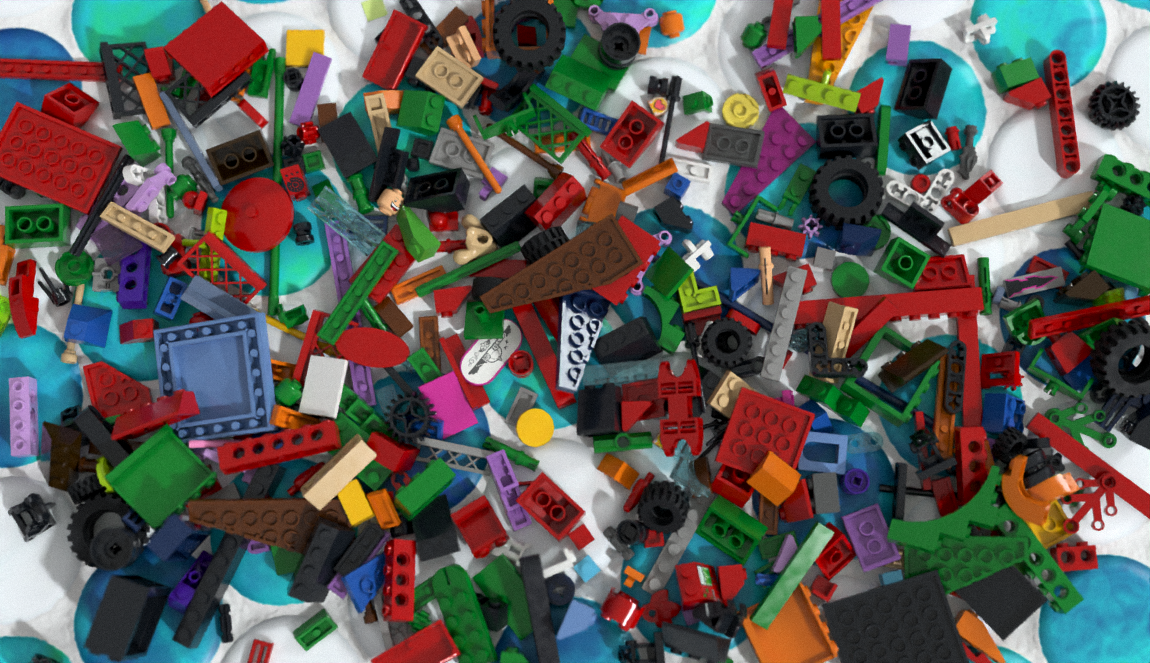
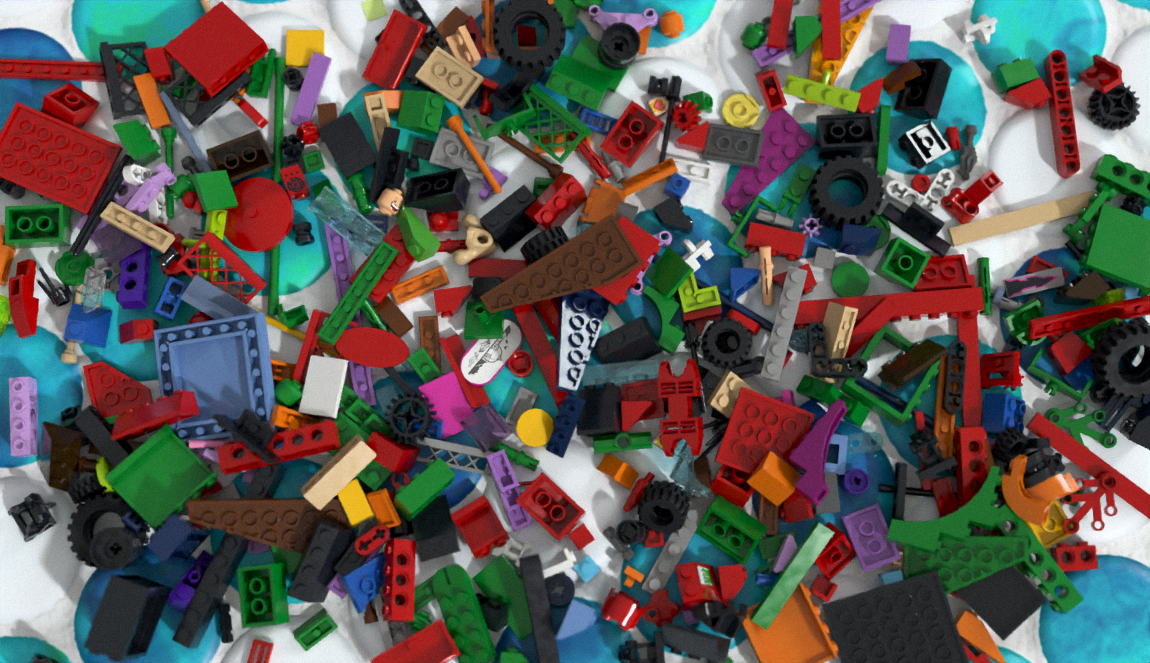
red piece [287,462,326,497] -> none
green axle [415,241,521,298] -> none
none -> clear panel [74,266,107,313]
none -> green tile [191,170,238,212]
none -> black bracket [212,409,282,464]
none -> green brick [237,562,290,628]
none -> red beam [355,525,389,556]
none -> clear purple tile [460,403,513,453]
none -> dark blue bracket [546,393,585,458]
none -> red gear [670,100,702,132]
none -> magenta arch [789,398,848,506]
none -> reddish brown slope [882,60,921,95]
none -> red bracket [1078,54,1123,94]

